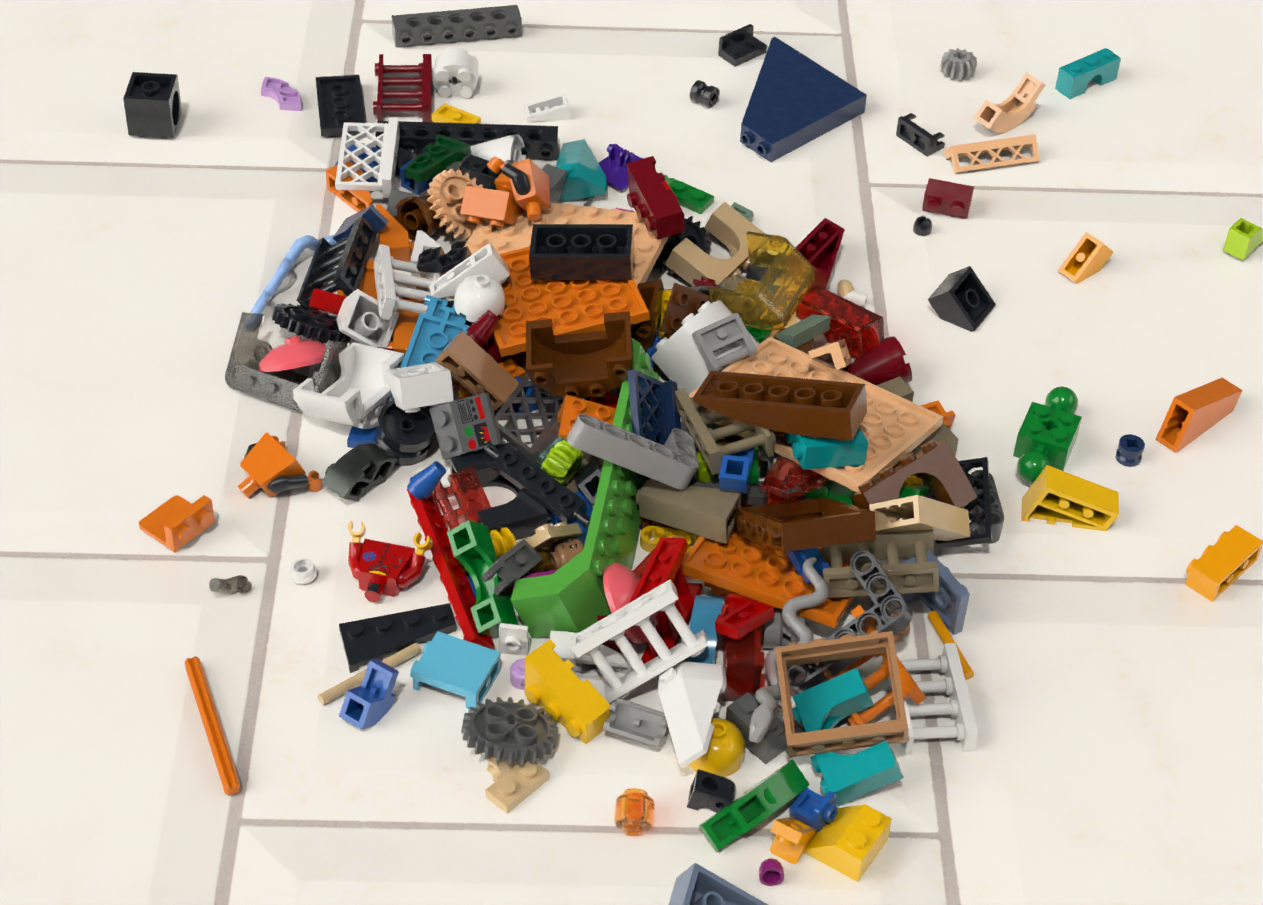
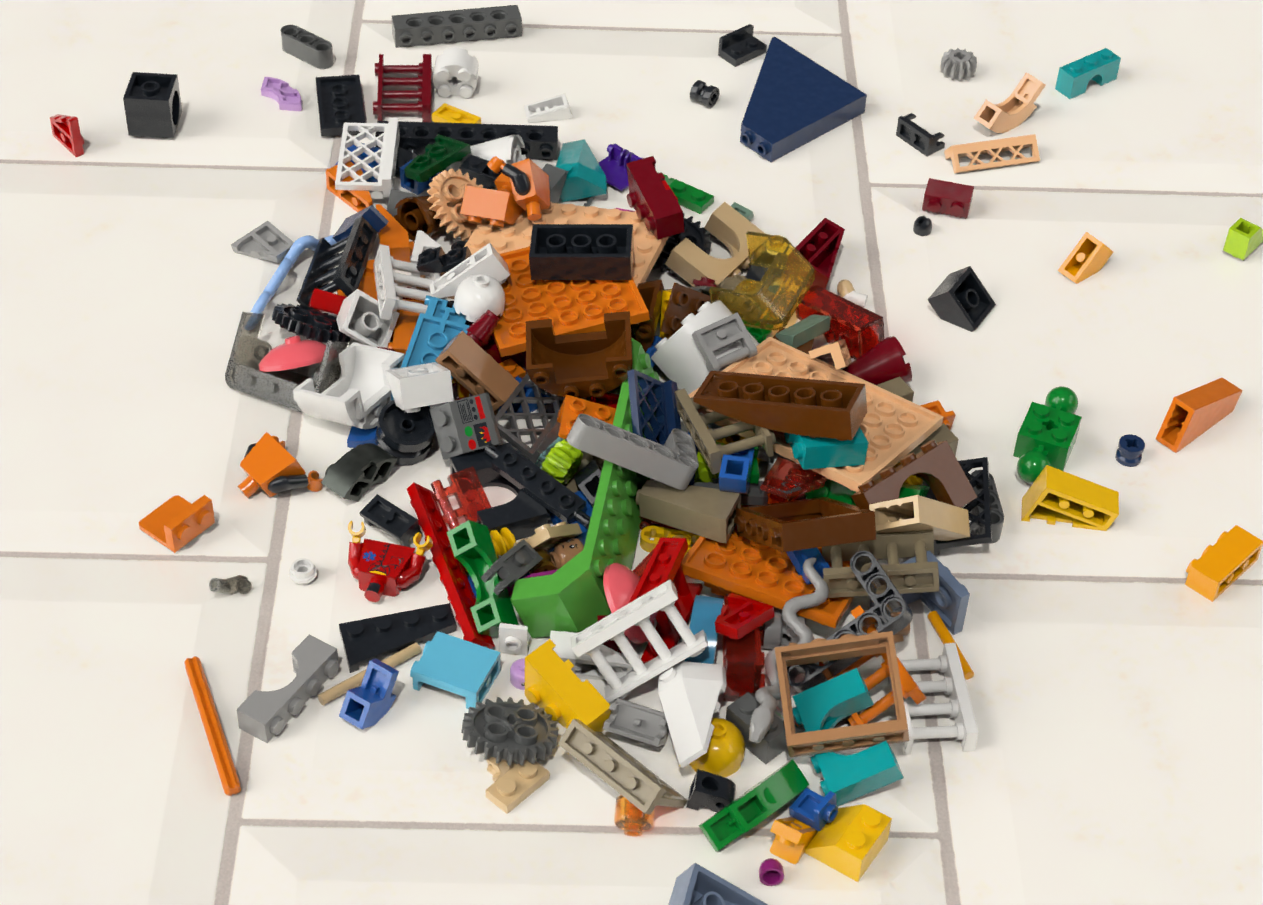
blue cone [407,461,447,500] -> none
none -> red wing [50,114,84,157]
none -> light grey wing [231,220,294,263]
none -> light grey arch [236,634,339,743]
none -> dark grey beam [281,25,333,69]
none -> black hinge [359,494,423,547]
none -> fence [558,719,688,814]

